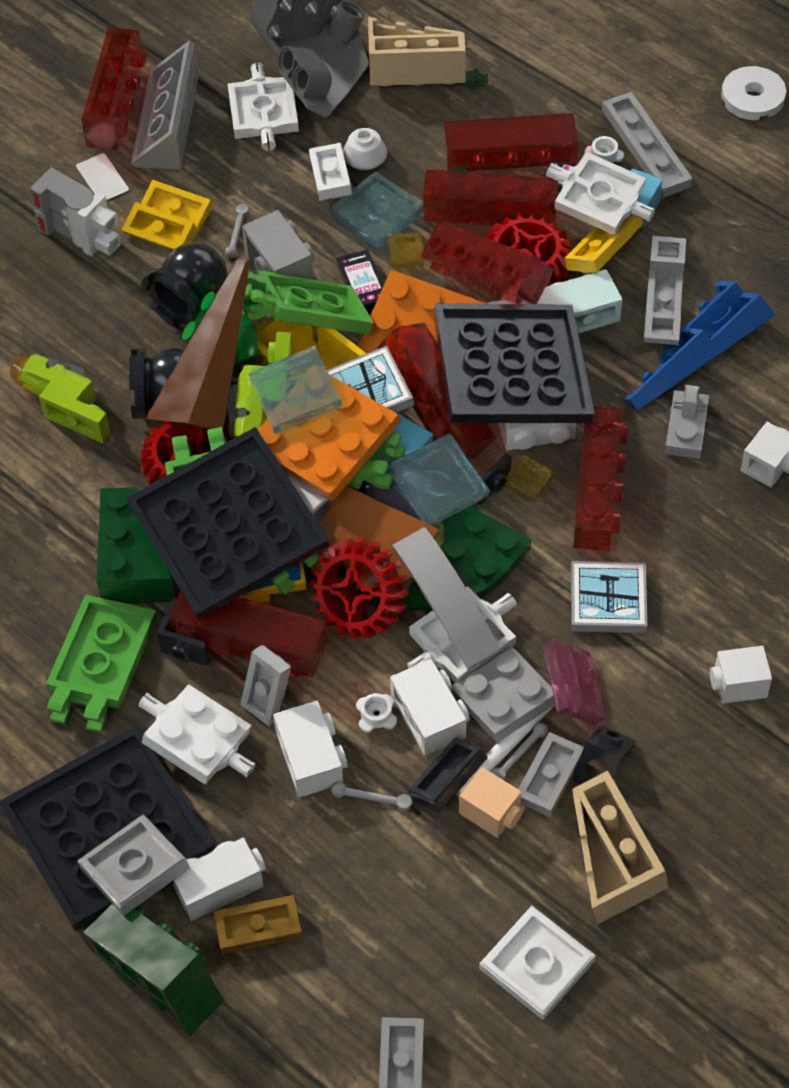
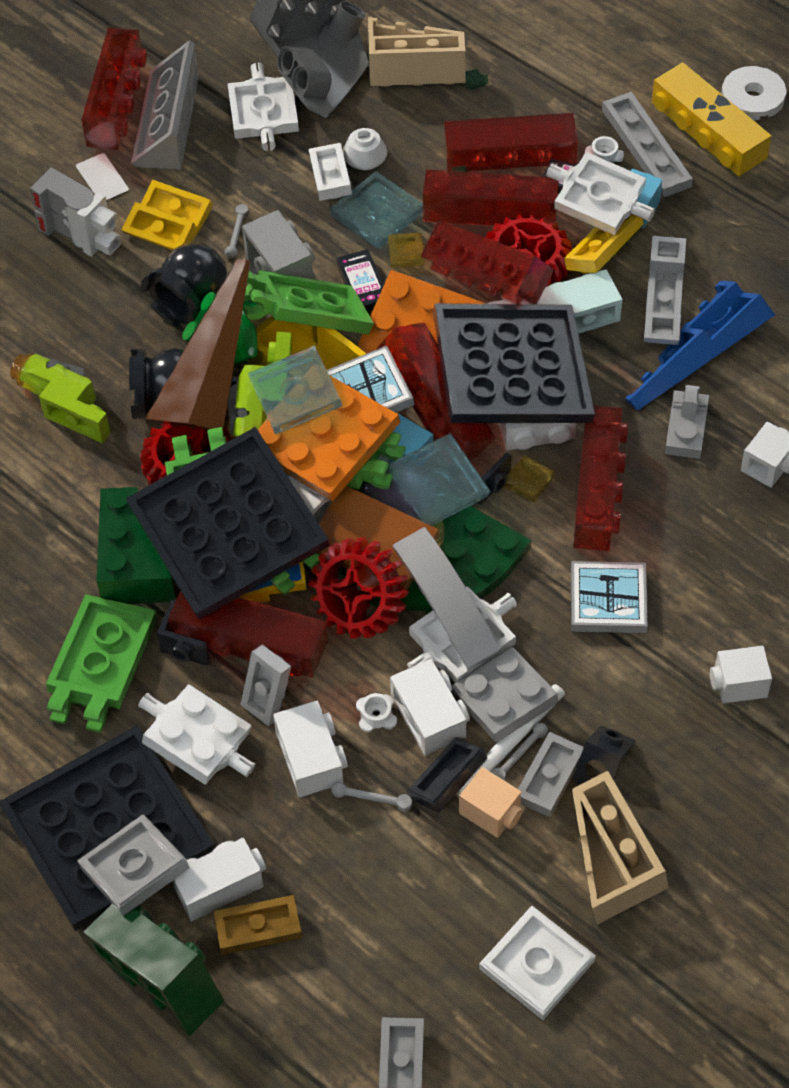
clear pink plate [542,638,606,725] -> none
none -> yellow brick [652,62,772,176]

